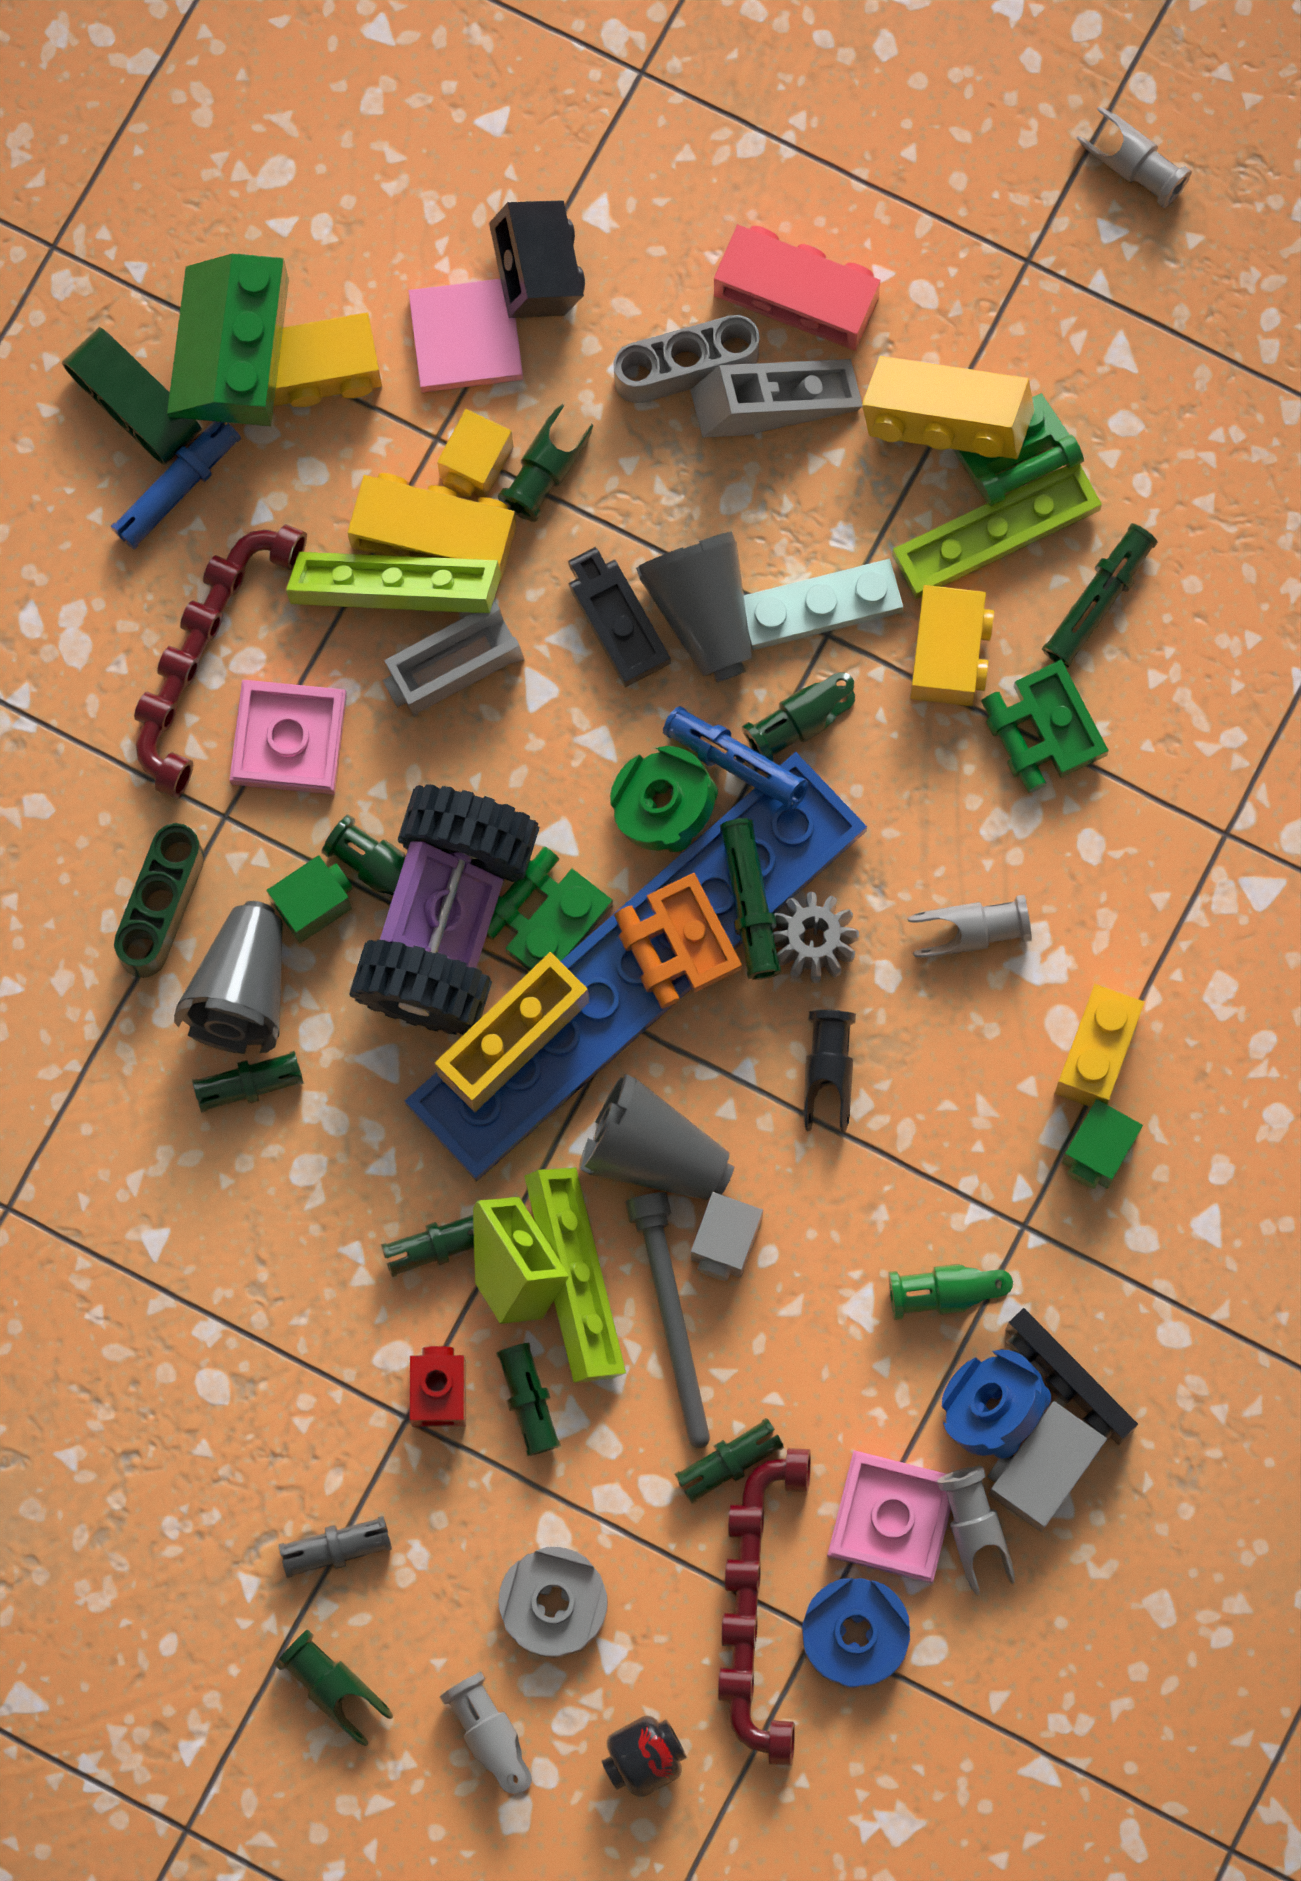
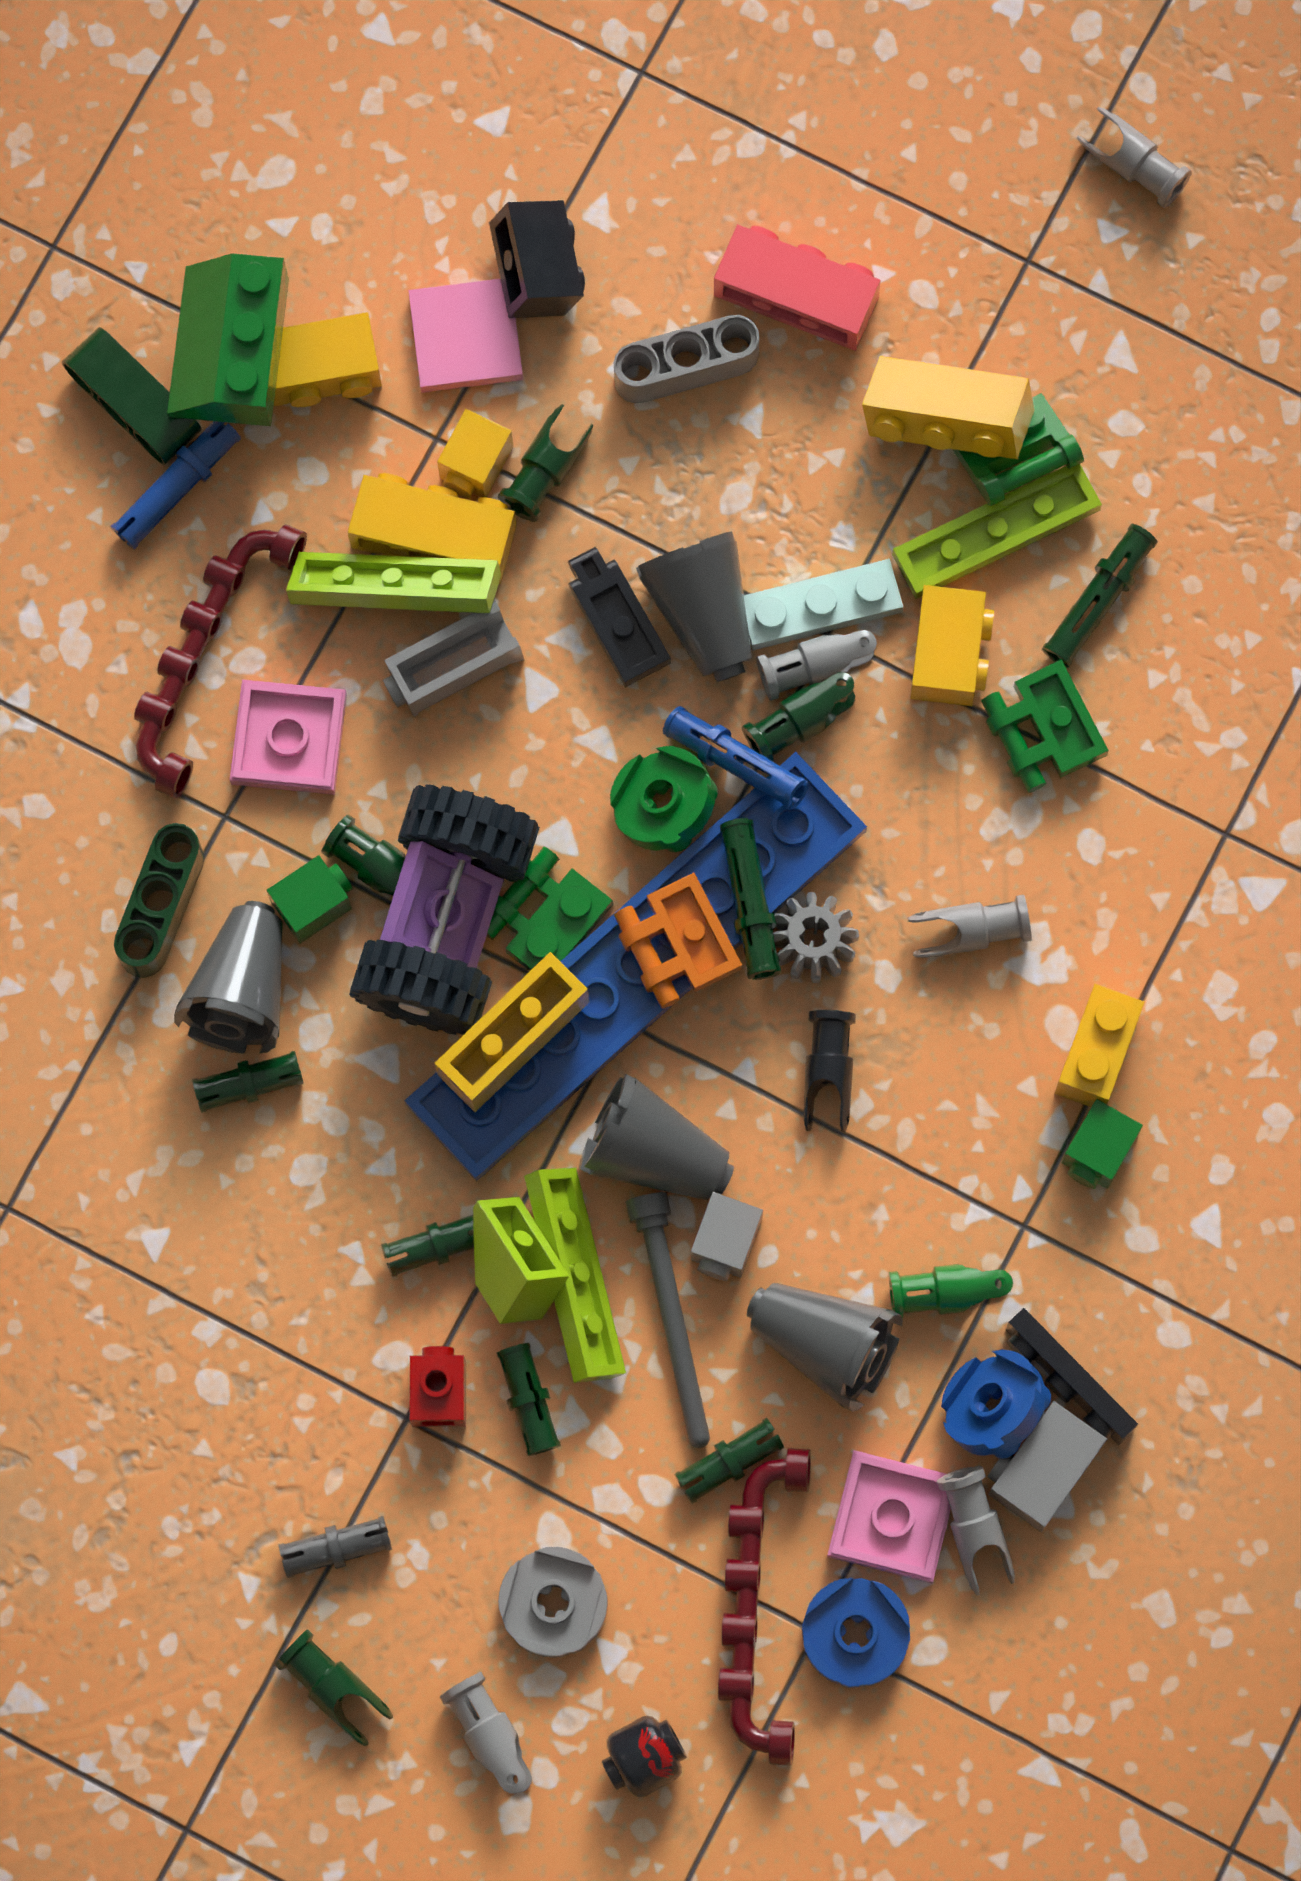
light grey slope [690,359,862,438] -> none
none -> dark grey cone [747,1283,903,1412]
none -> light grey piece [756,630,877,701]

